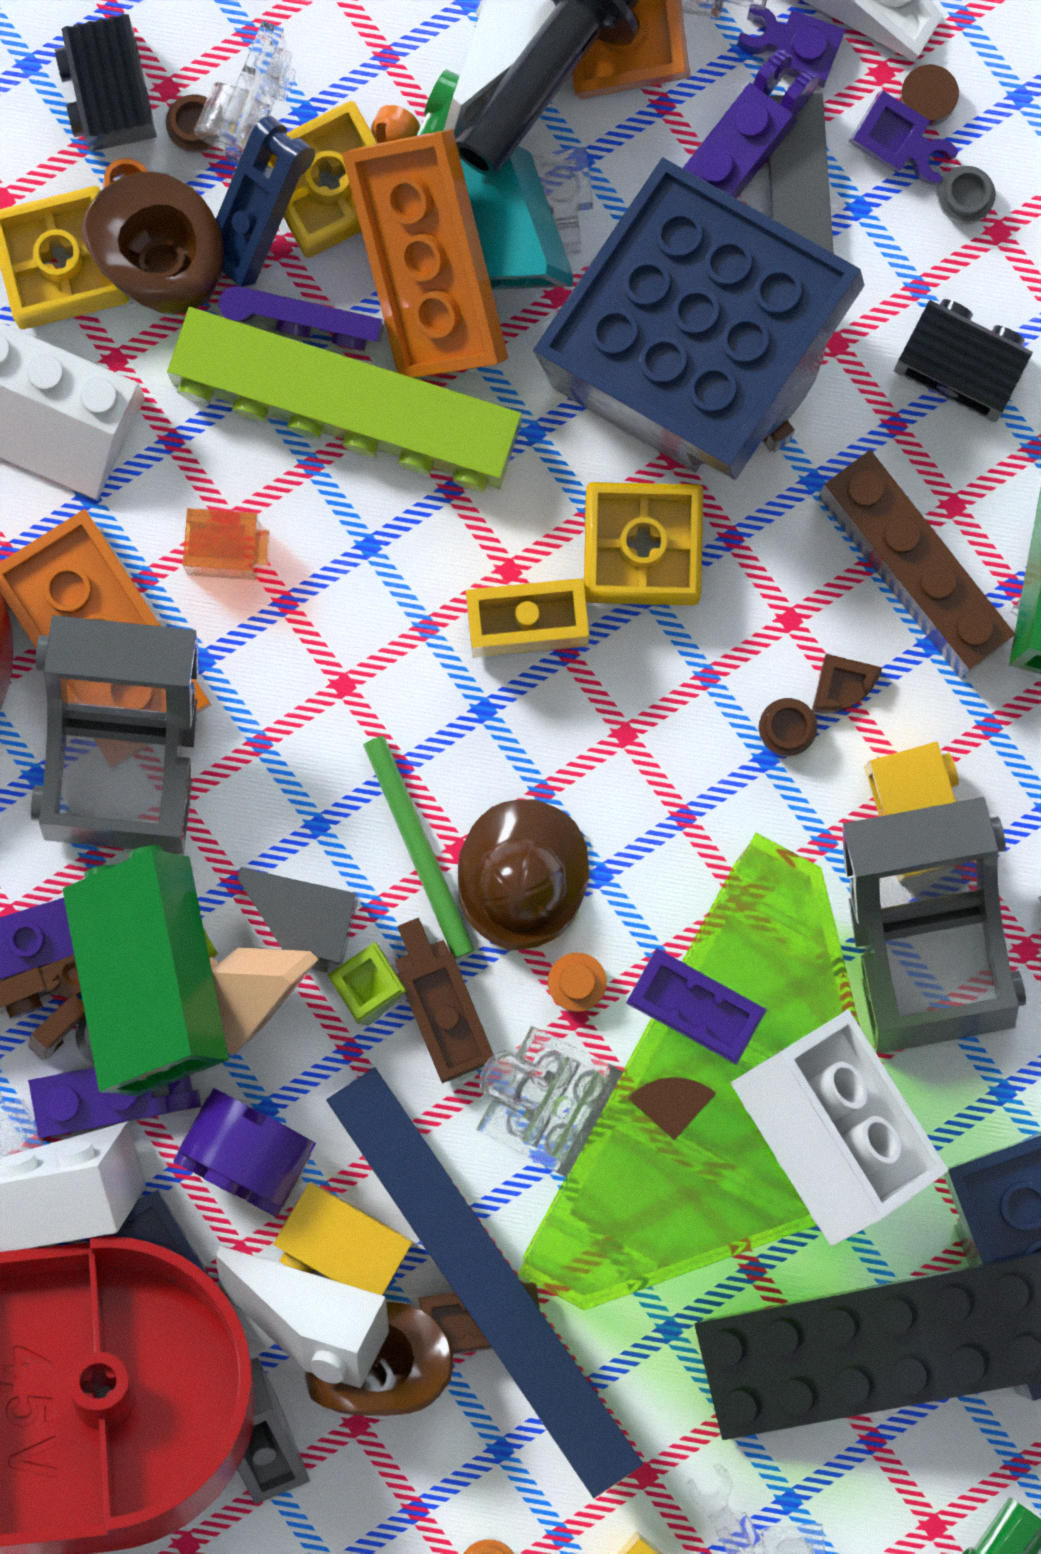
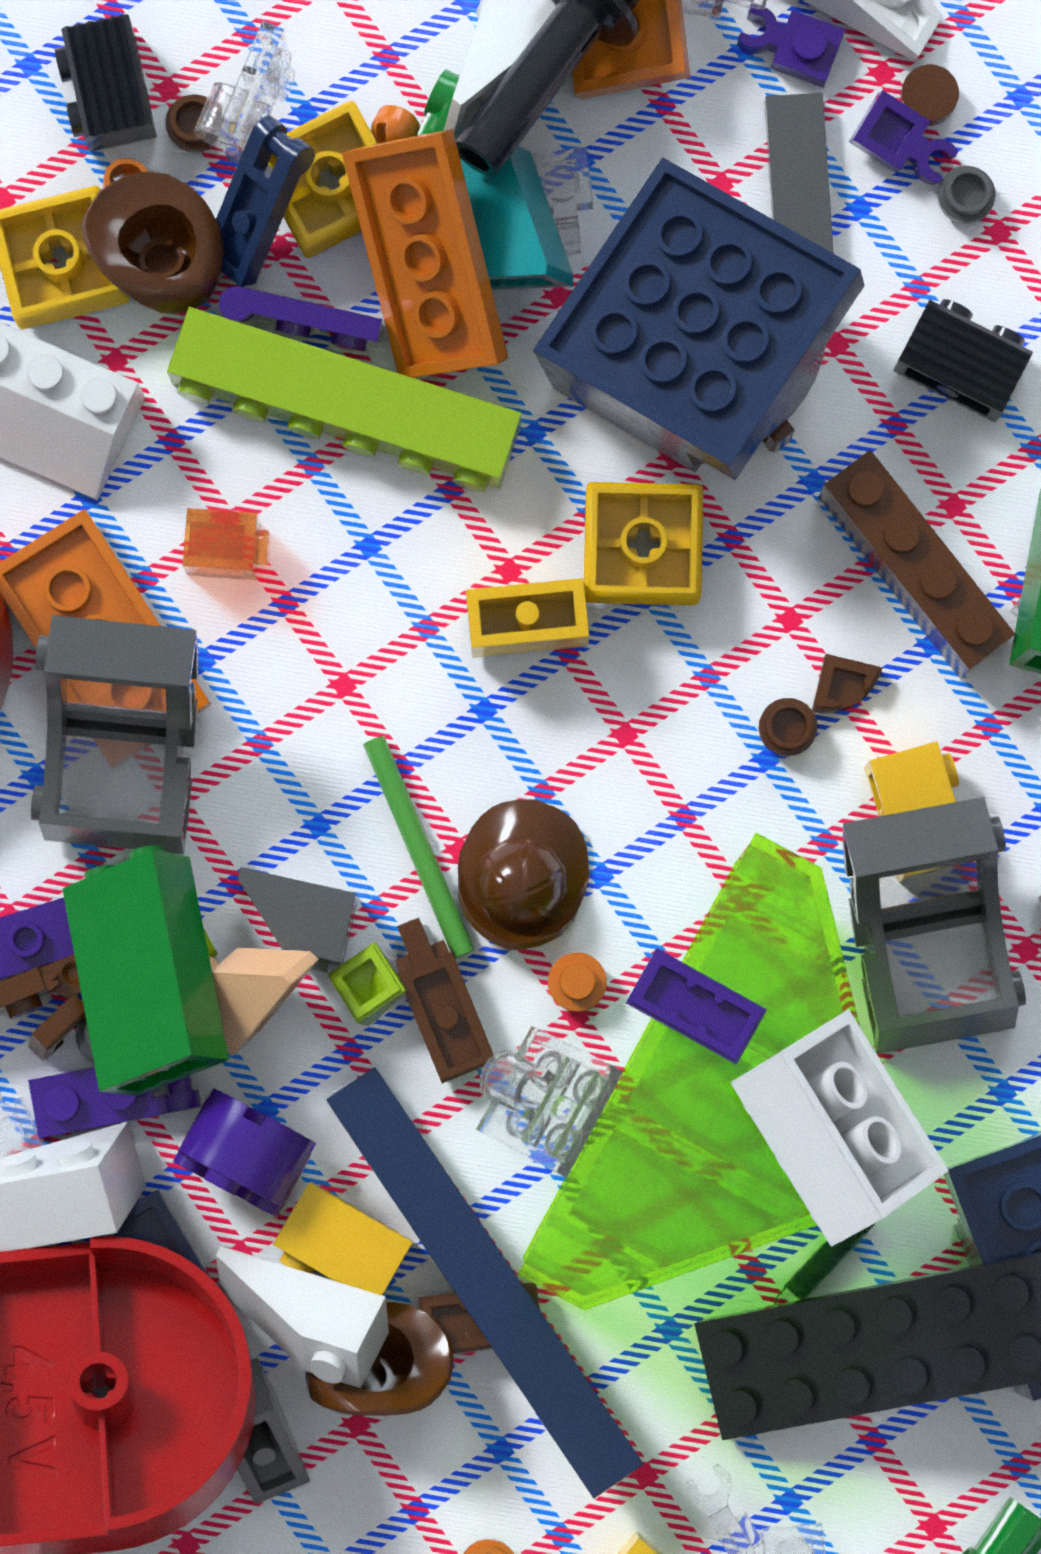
reddish brown tile [627,1077,717,1141] -> none
dark purple hinge [683,48,820,199] -> none
none -> clear green piece [774,1224,875,1305]

